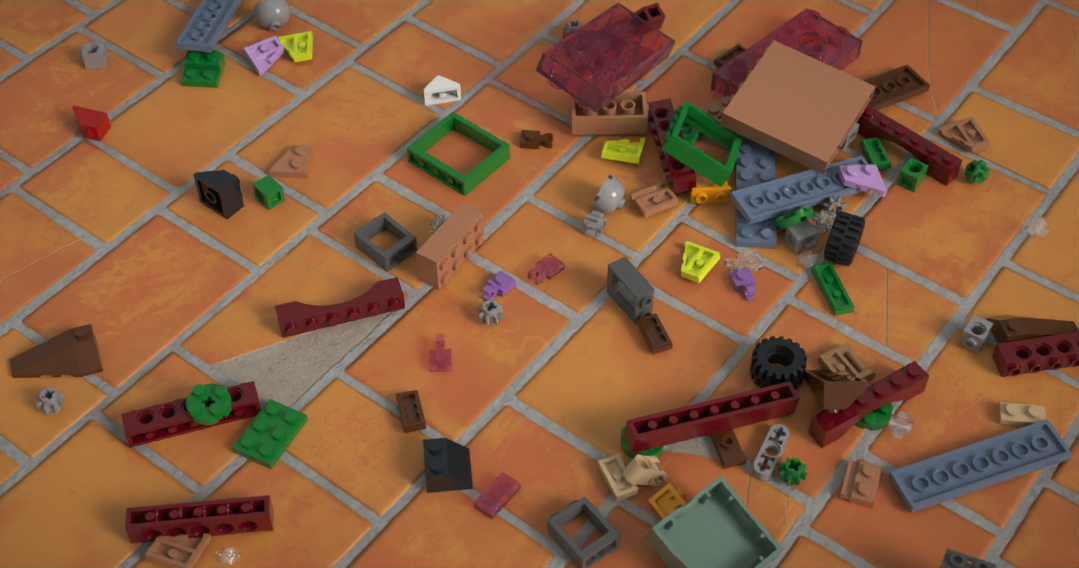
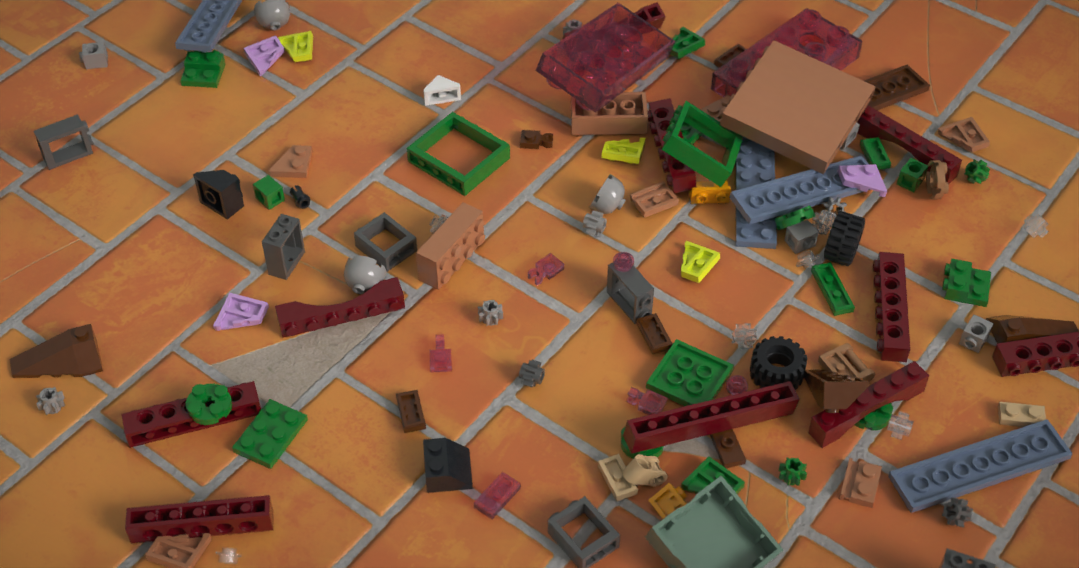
red slope [72,105,111,142] -> none
medium lavender plate [482,271,516,301] -> none
clear plate [724,250,763,274] -> none
medium lavender plate [729,268,756,301] -> none
light grey beam [752,424,790,481] -> none
none -> dark grey window [33,114,94,170]
none -> lavender wing [213,293,269,331]
none -> dark grey window [262,214,305,280]
none -> black pin [290,185,310,209]
none -> light grey cylinder [344,255,387,294]
none -> dark grey gear [519,360,545,387]
none -> clear pink plate [613,252,634,272]
none -> clear pink plate [626,387,668,415]
none -> green plate [646,339,734,406]
none -> green wing [666,27,705,59]
none -> green wing [681,456,745,494]
none -> clear pink plate [726,375,748,395]
none -> clear gear [731,323,758,349]
none -> dark red brick [873,252,910,363]
none -> medium nougat plate [926,160,949,200]
none -> green plate [942,258,991,307]
none -> dark grey gear [942,497,973,527]

